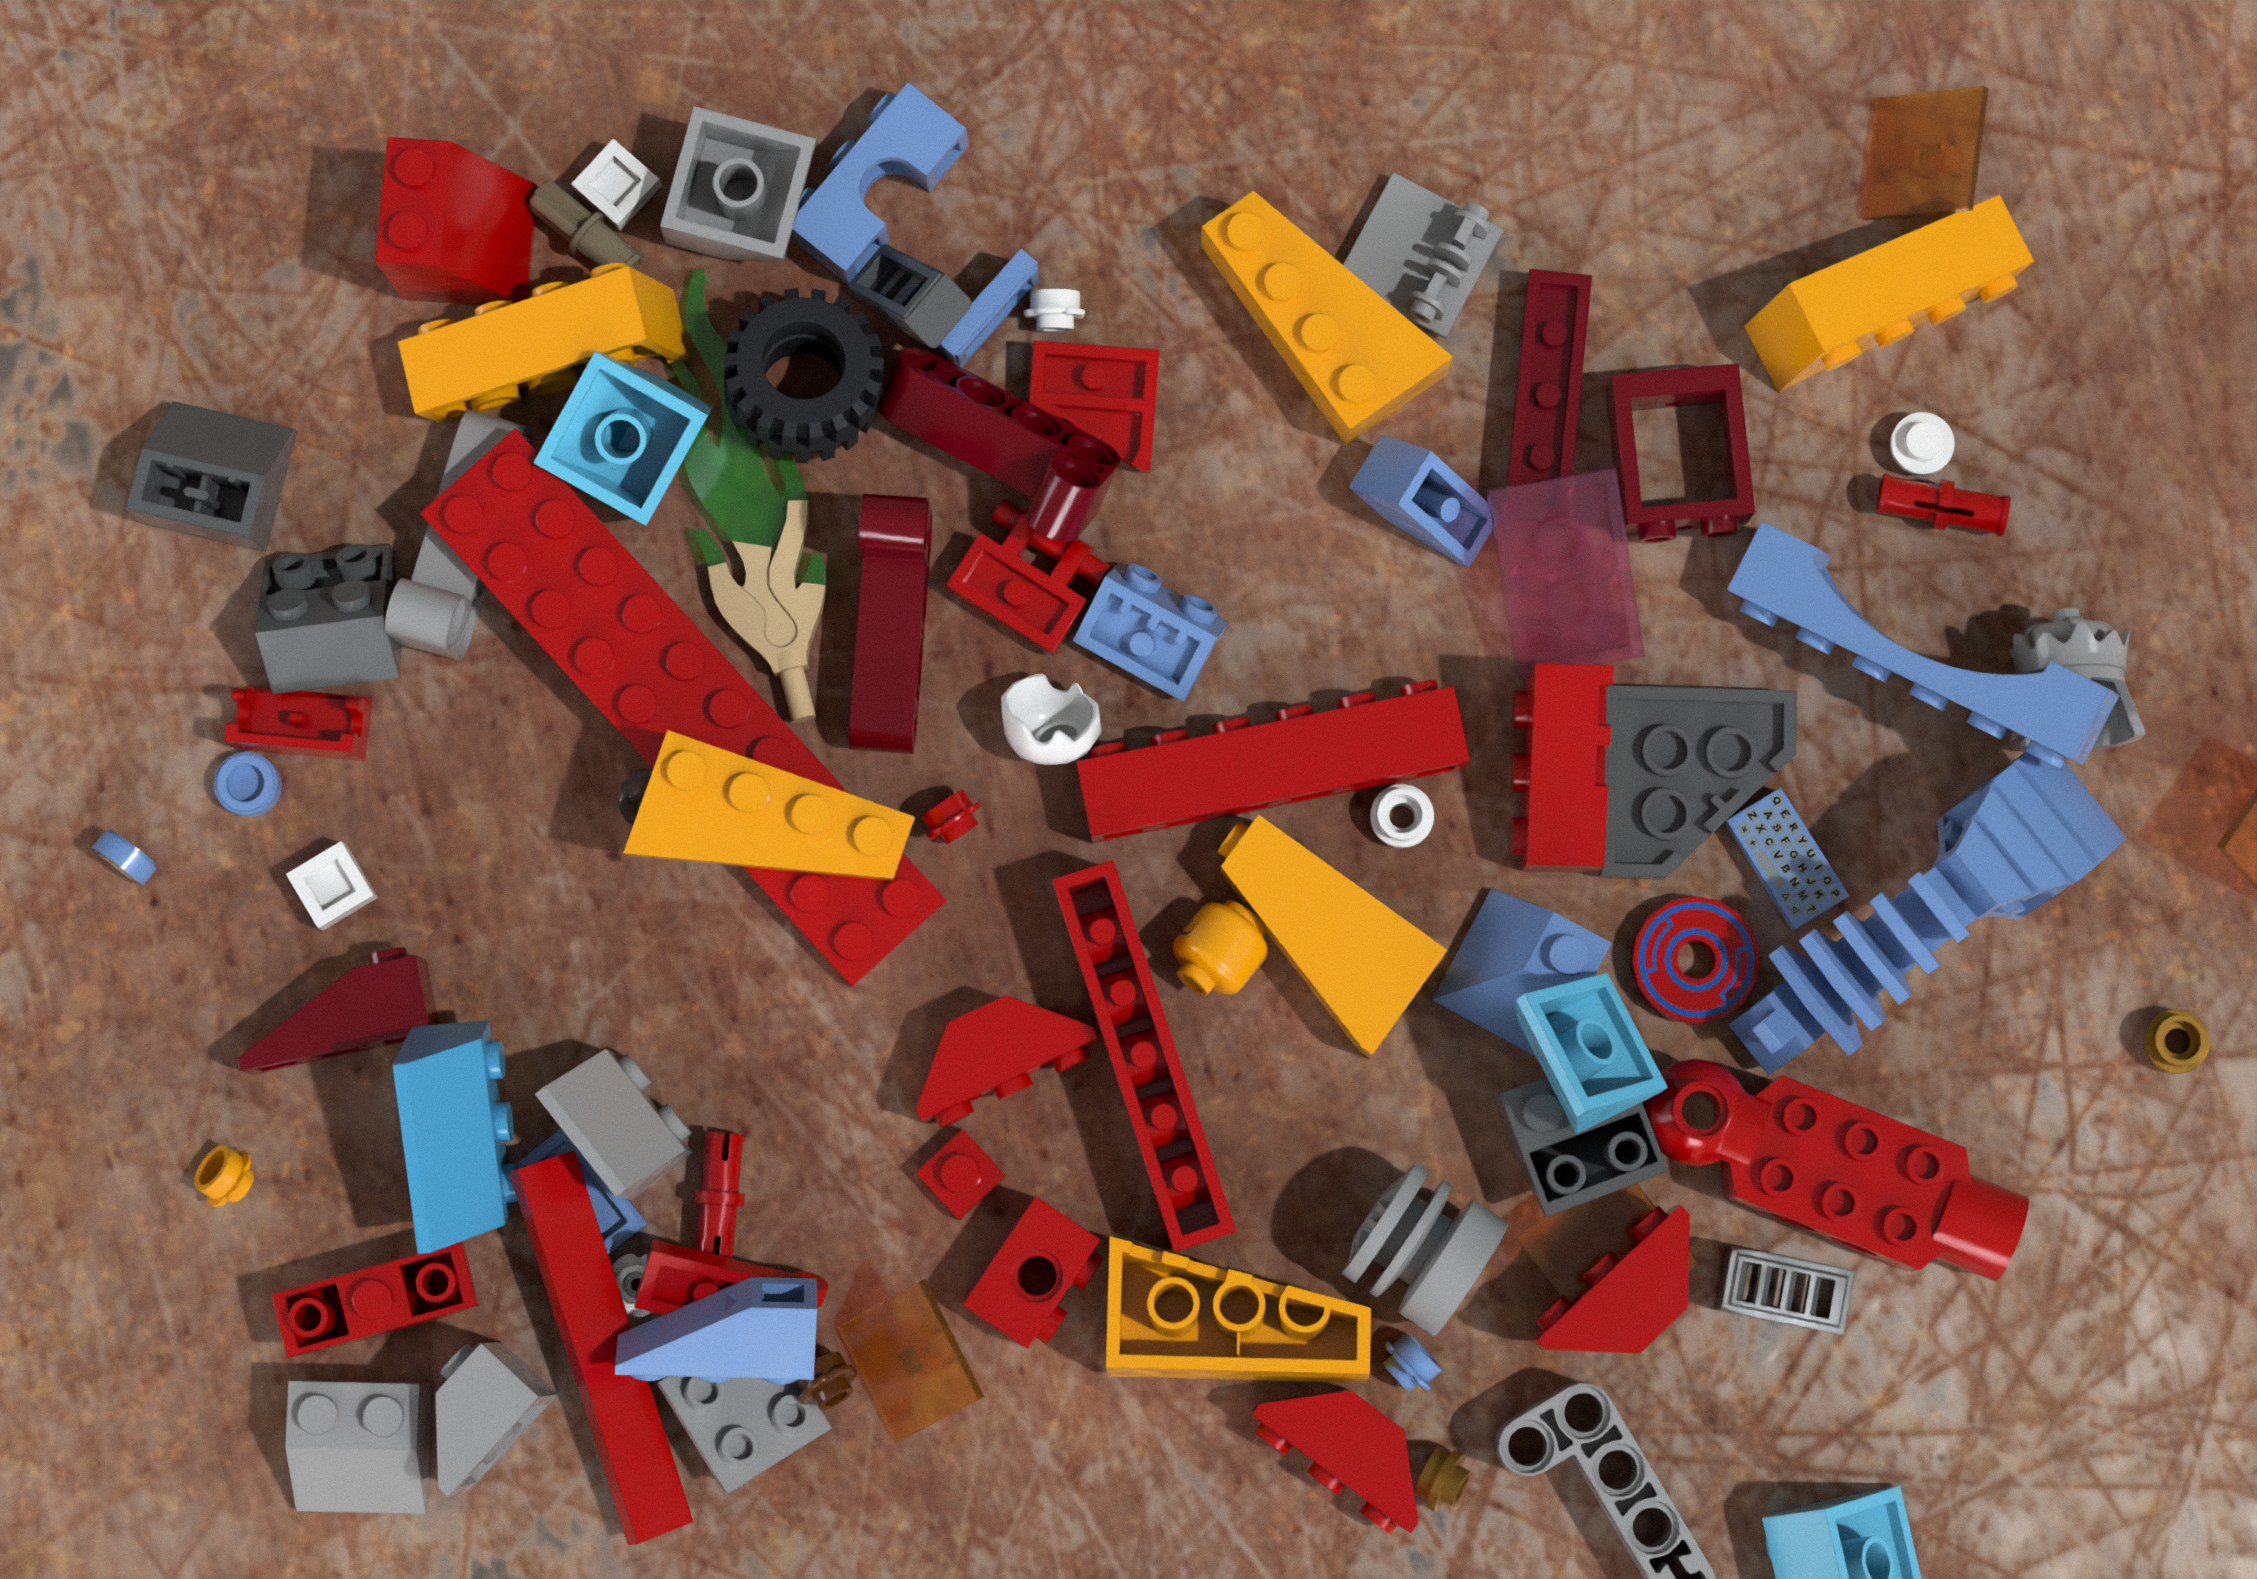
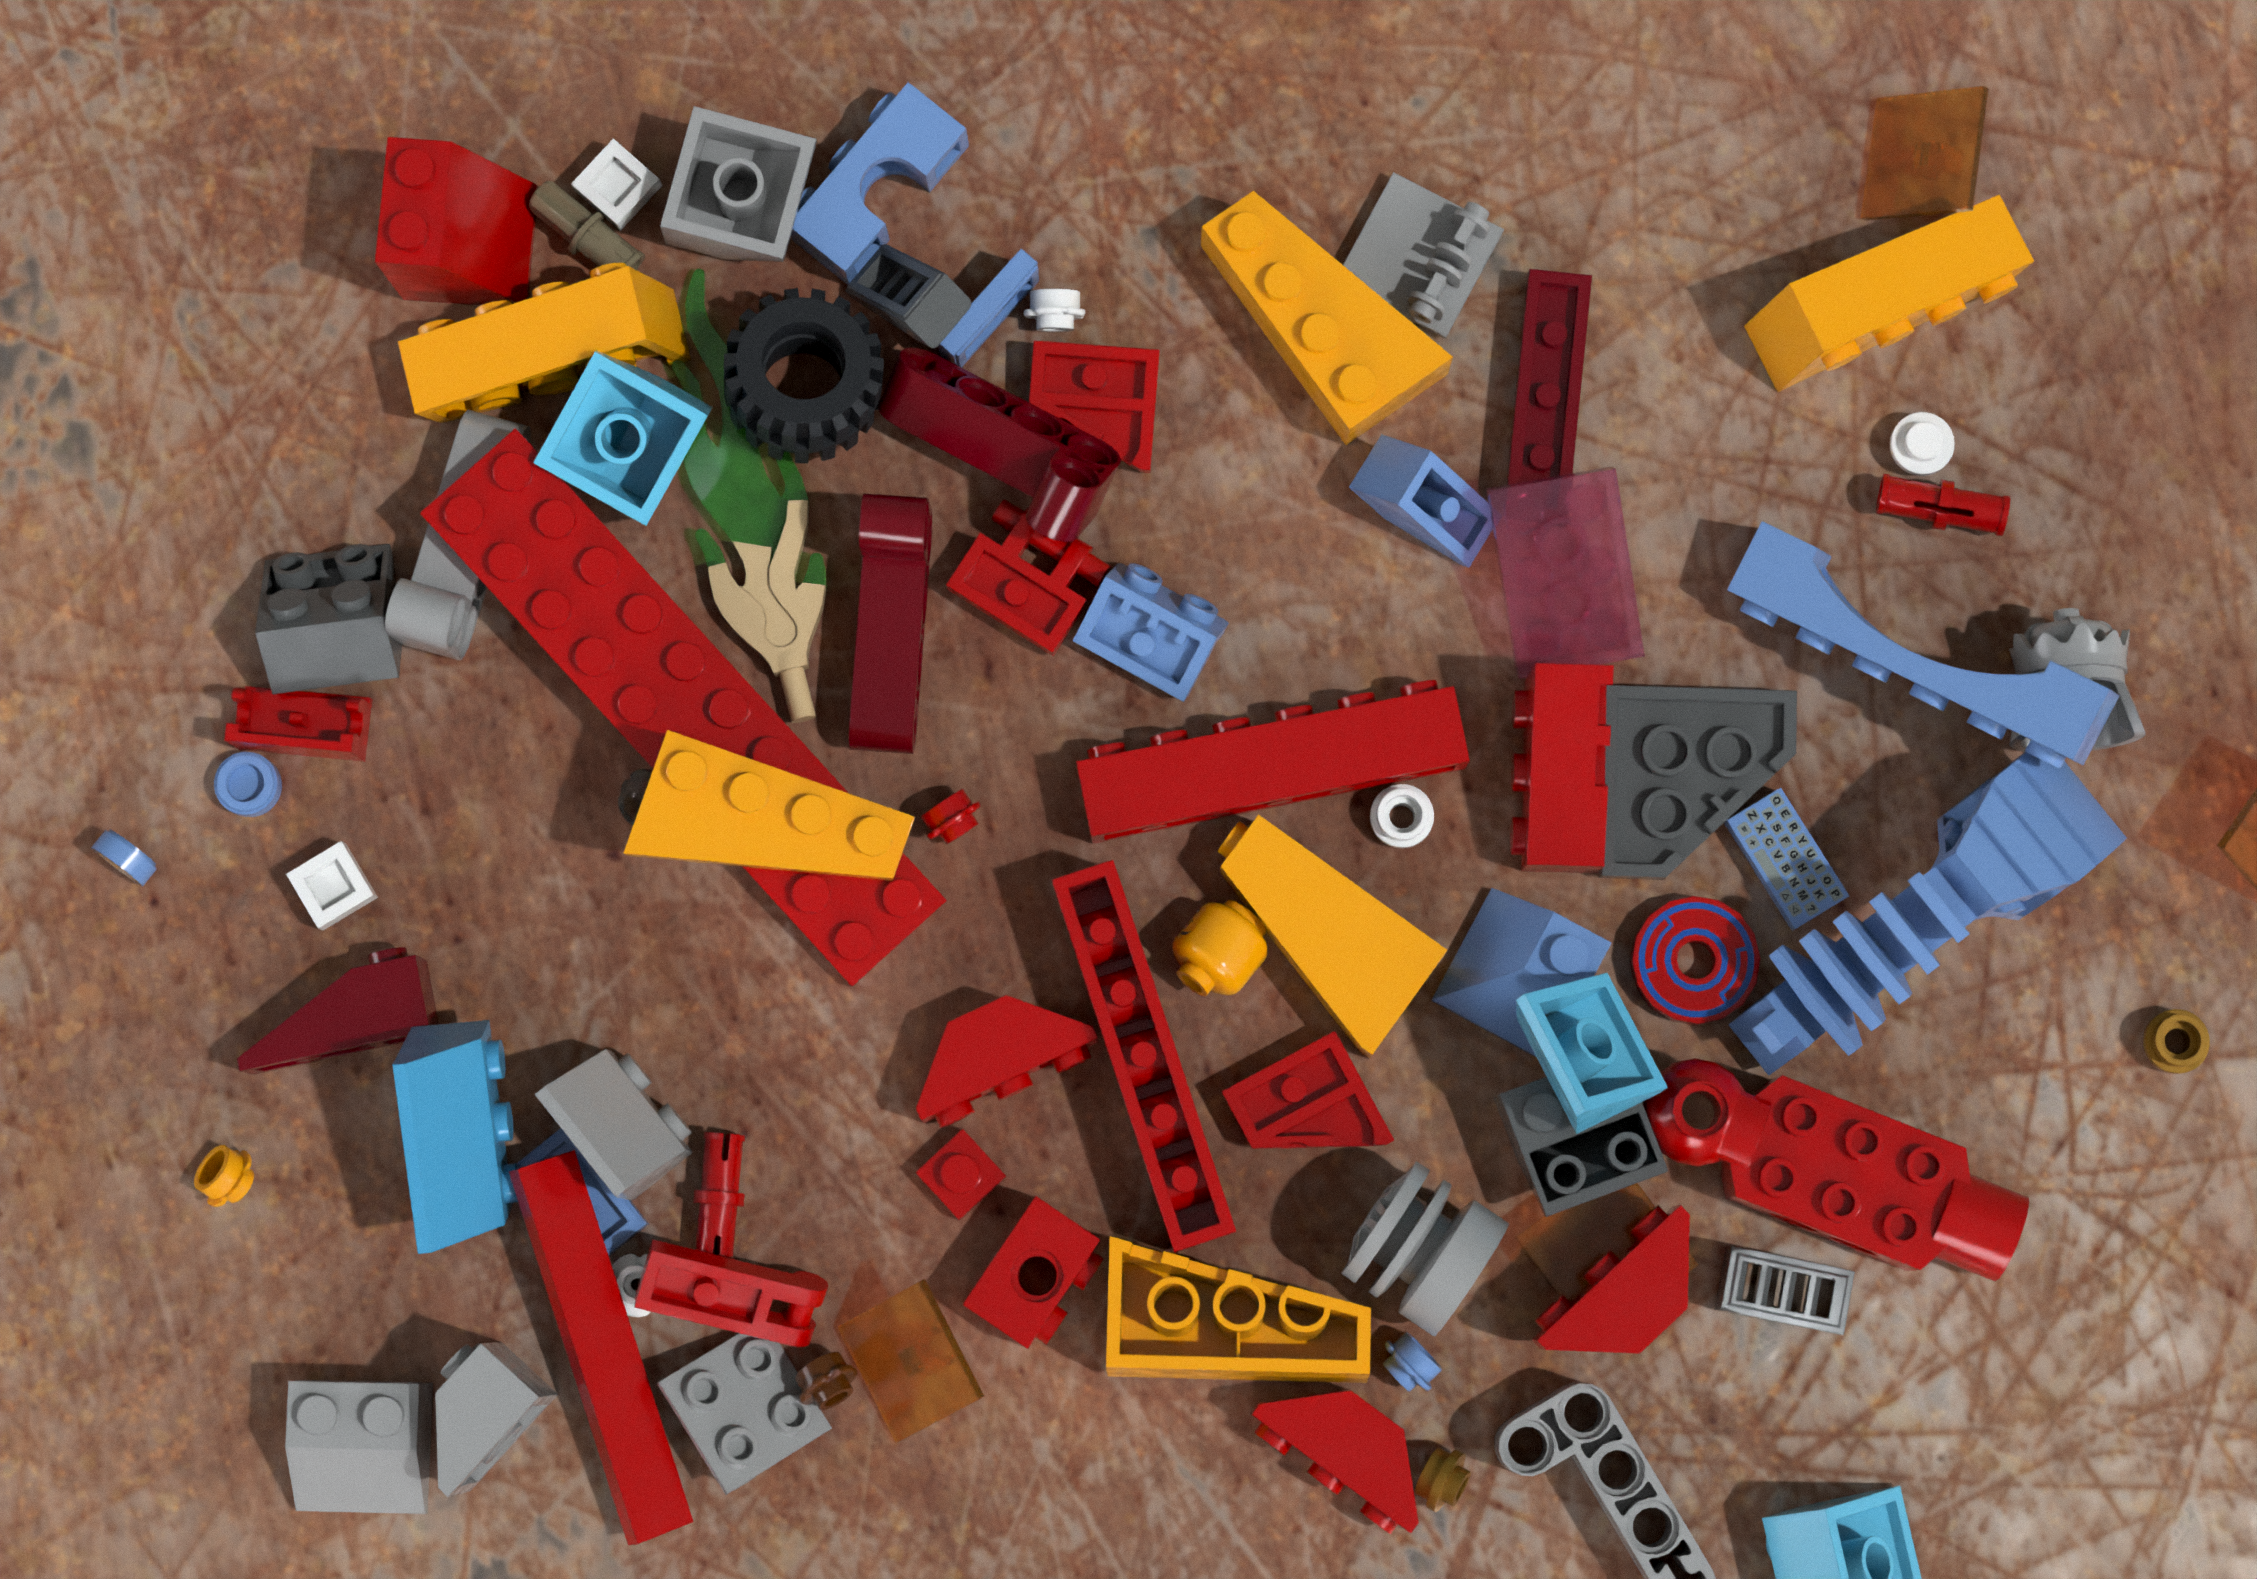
dark grey slope [126,401,297,552] -> none
red slope [271,1242,479,1358] -> none
medium blue slope [615,1277,817,1384] -> none
white hair [1001,674,1101,765] -> none
dark red window [1605,363,1755,544] -> none
none -> red wing [1221,1031,1394,1149]

